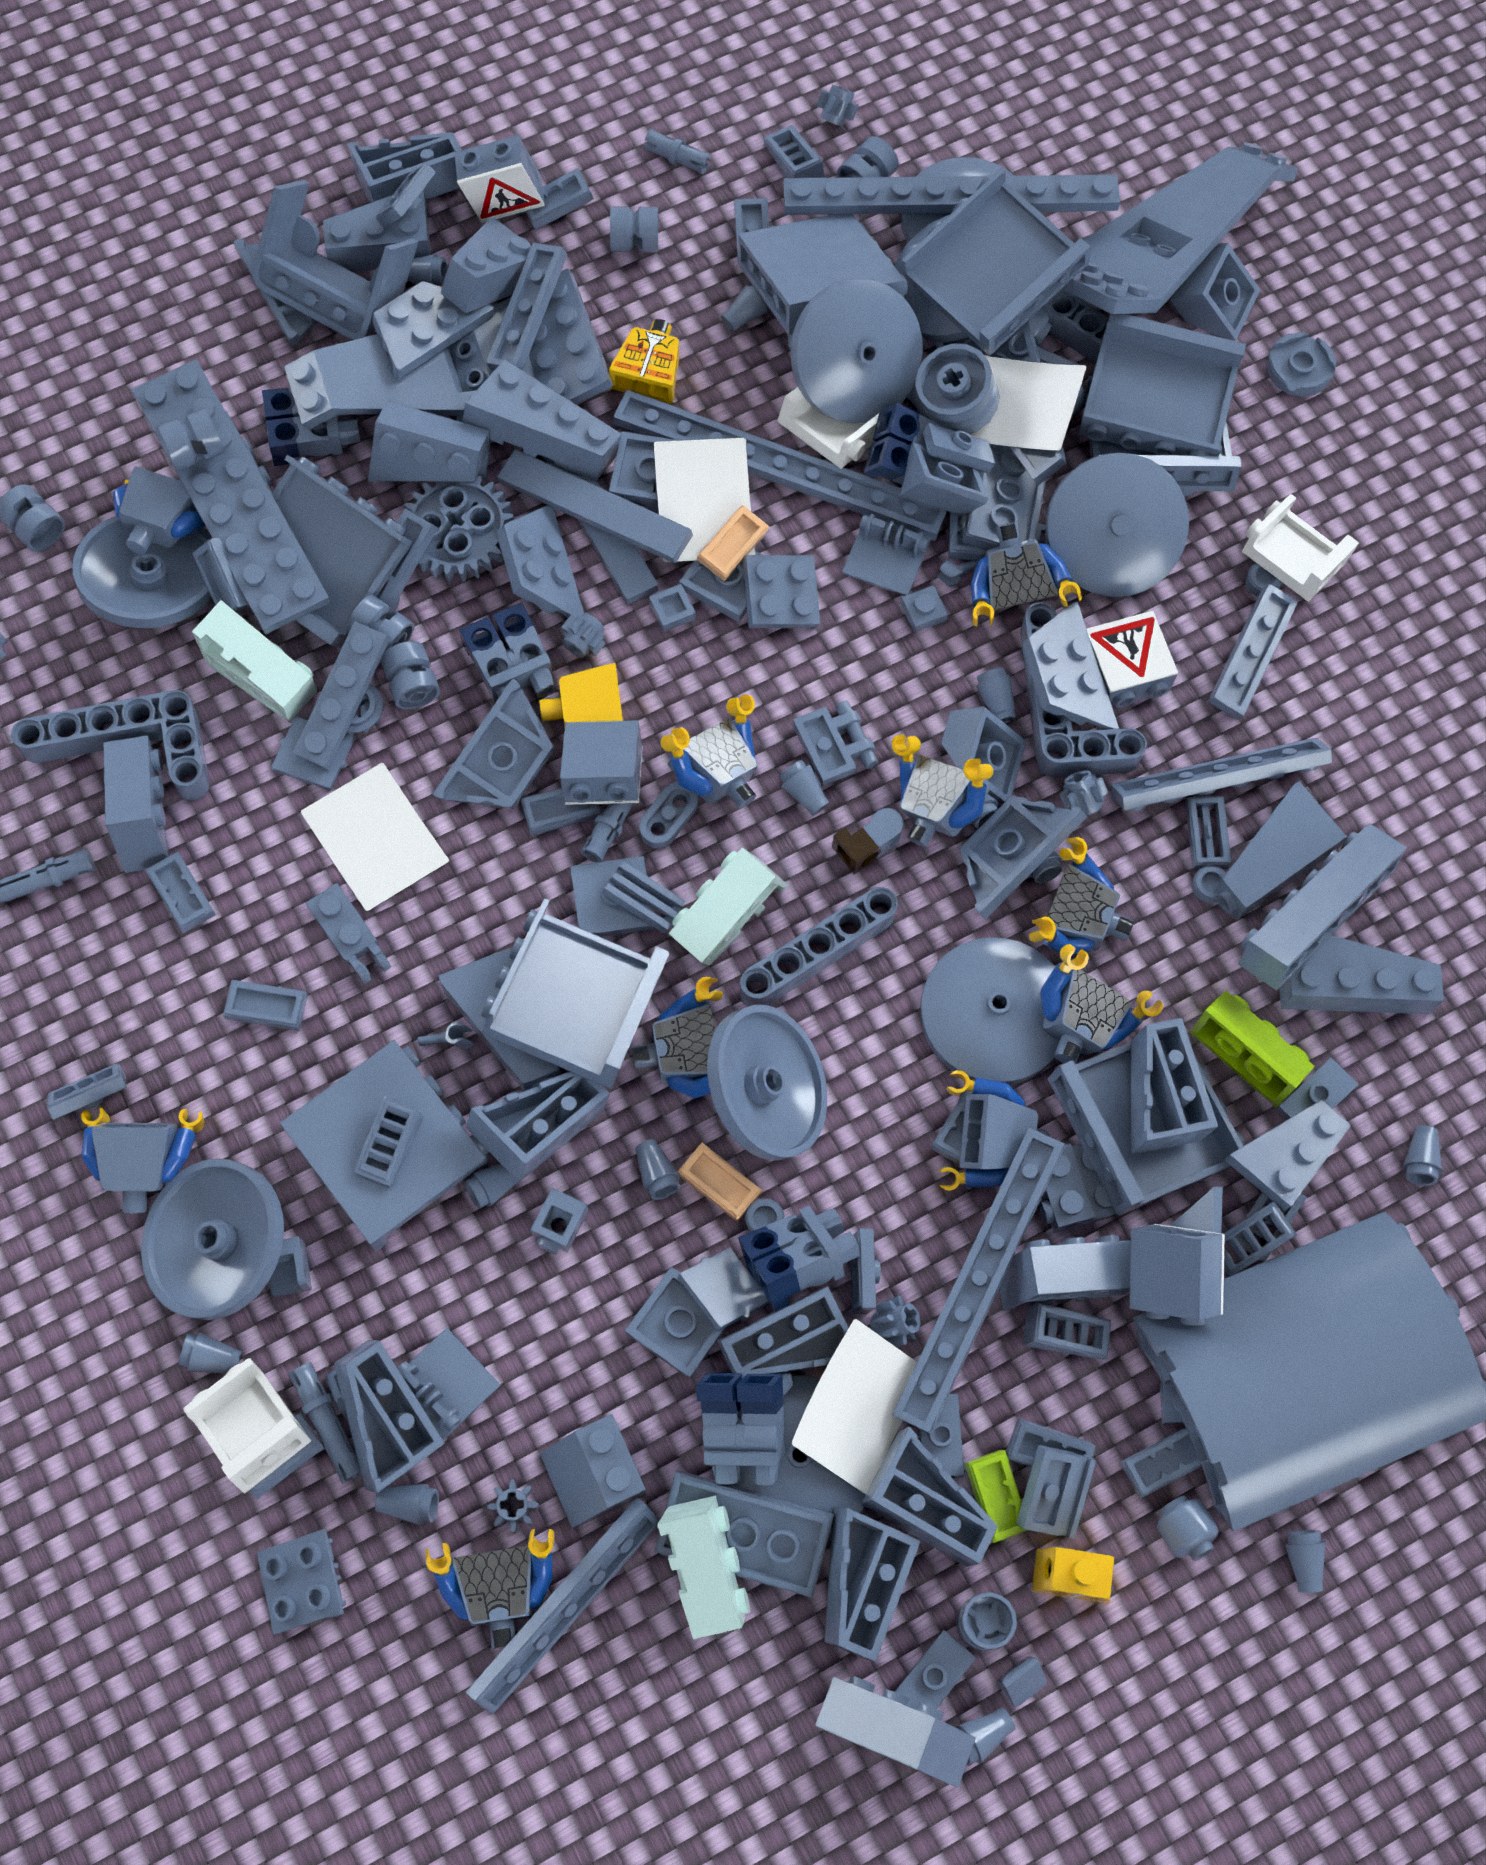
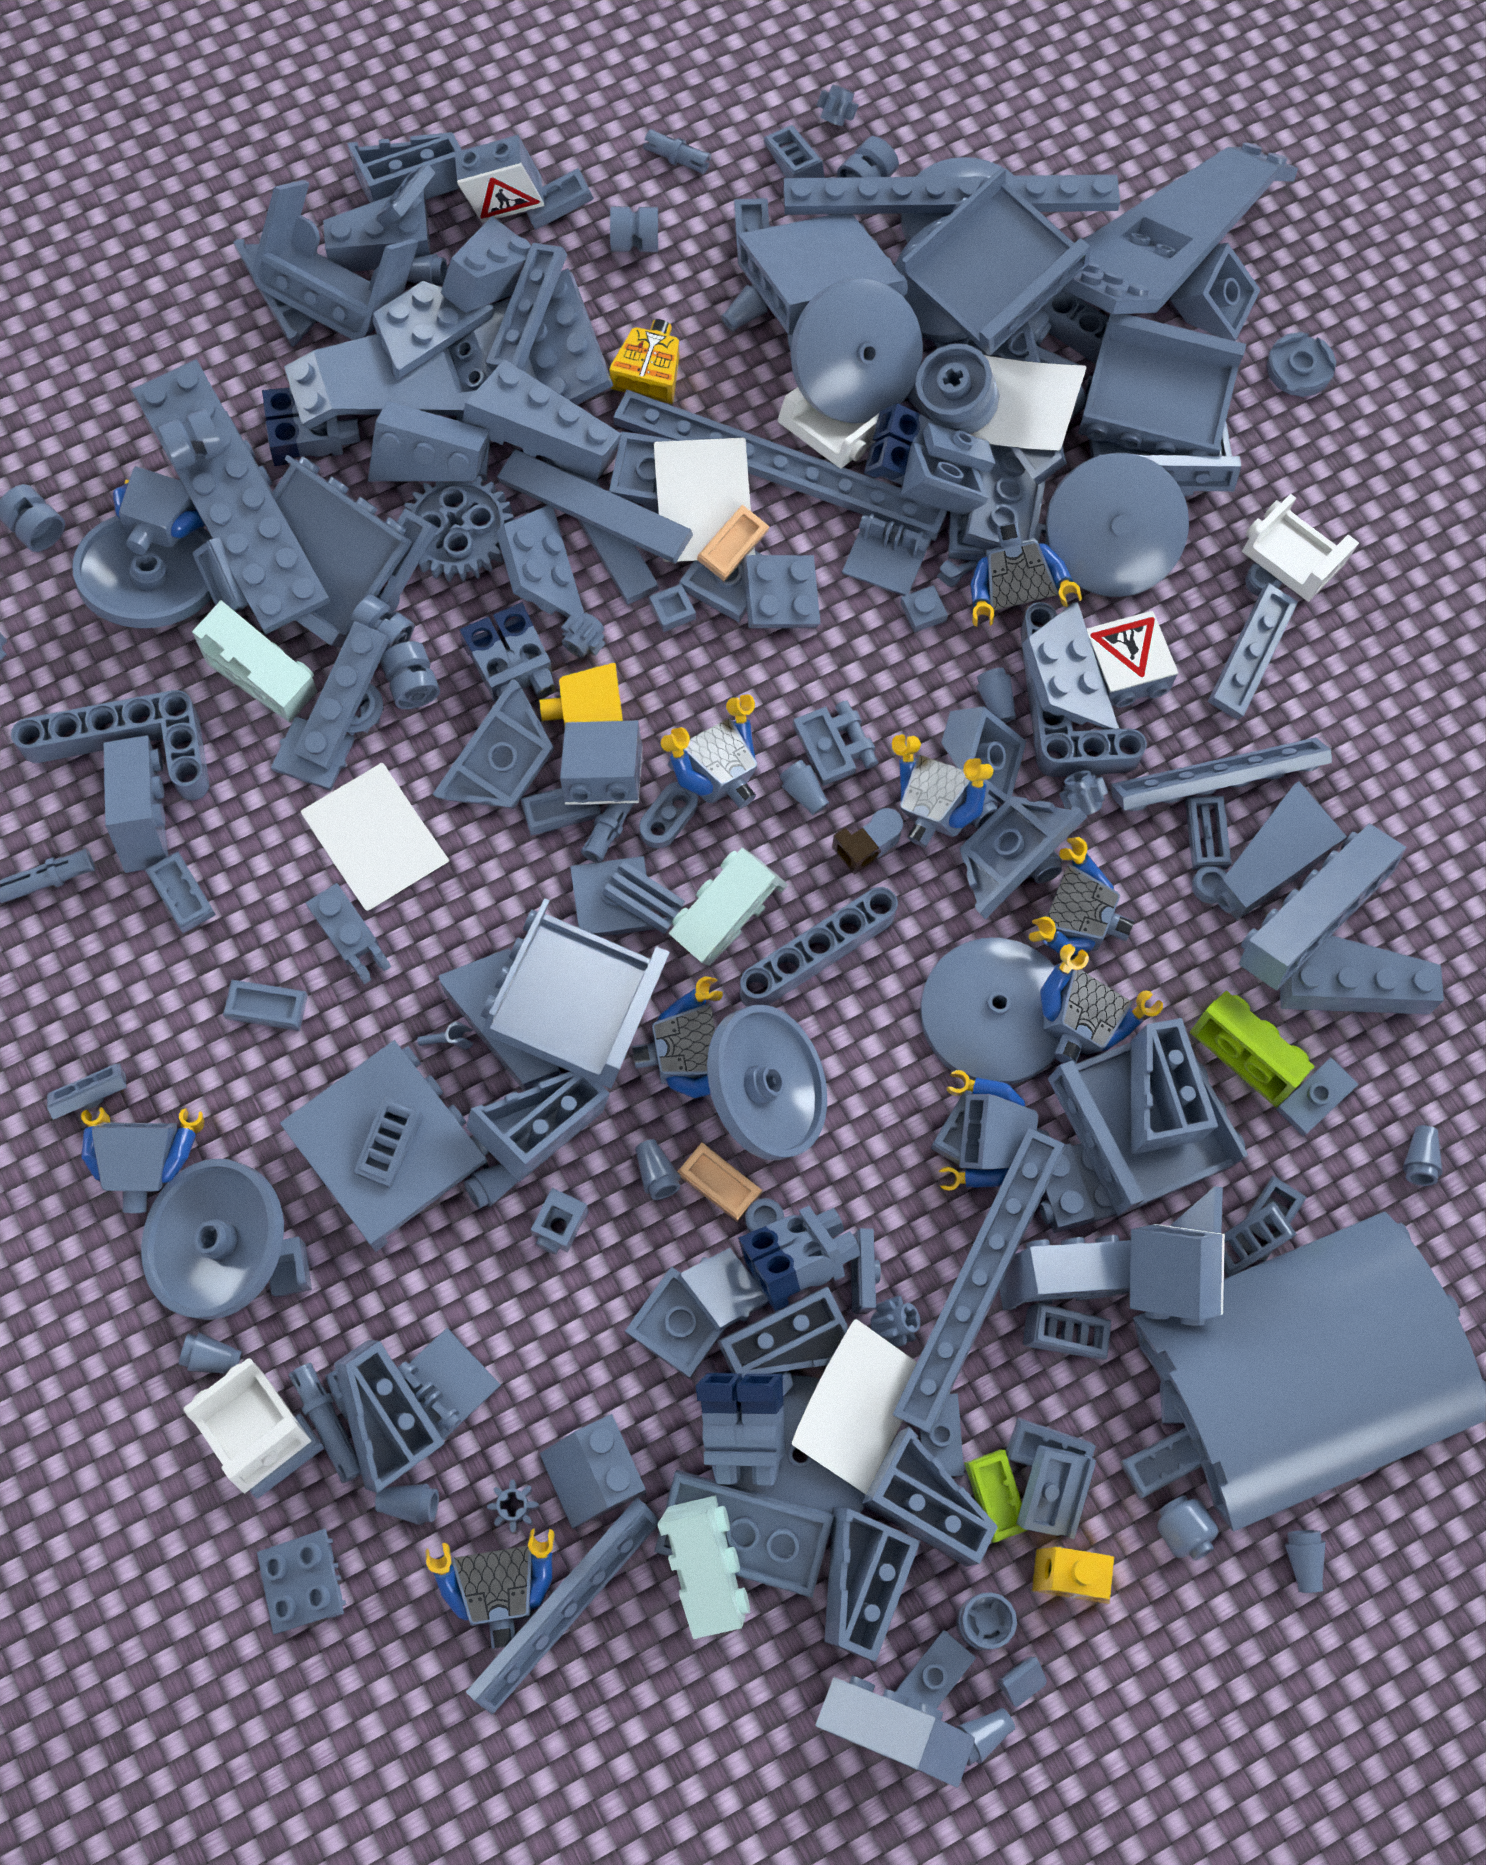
wing [1224,1100,1351,1211] -> none

